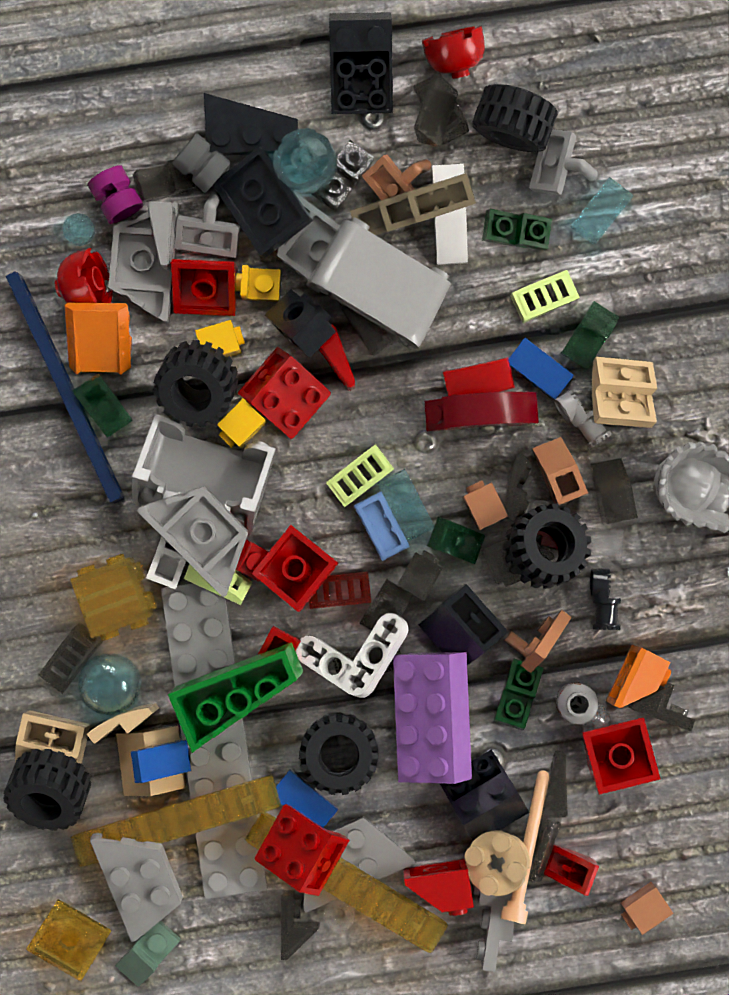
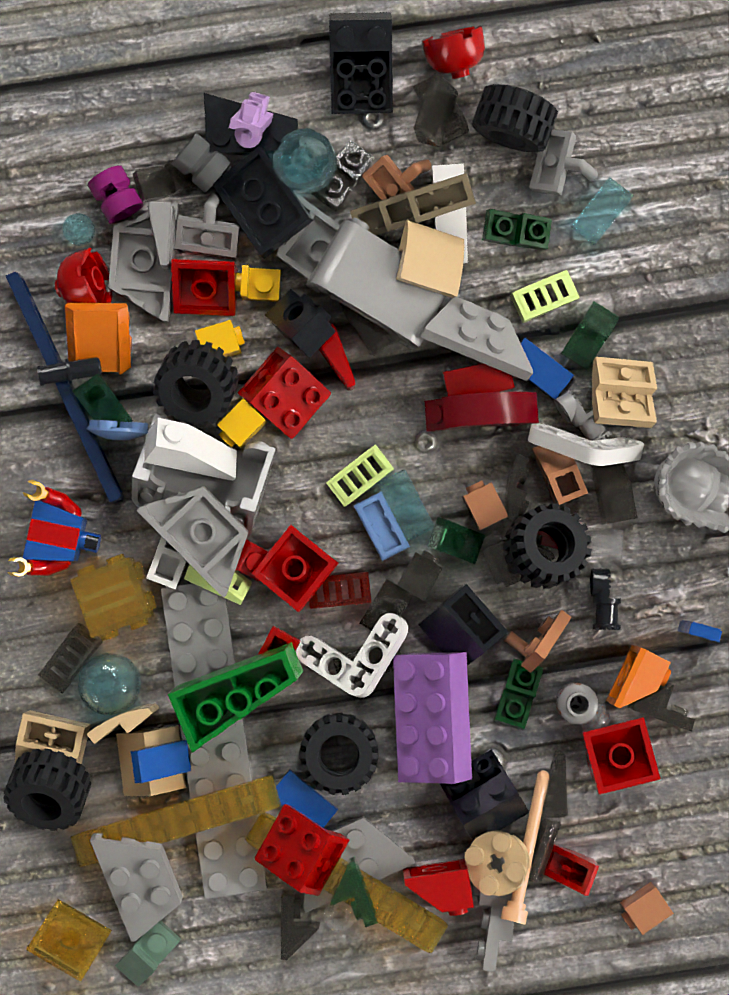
none -> torso [8,480,101,577]
none -> black axle [37,357,102,386]
none -> medium blue dish [86,420,148,440]
none -> white slope [144,418,237,481]
none -> lavender hips [229,92,273,148]
none -> clear green slope [329,856,378,927]
none -> tan slope [396,220,464,298]
none -> light grey wing [420,297,533,381]
none -> white beam [528,424,644,466]
none -> blue tile [678,620,722,642]

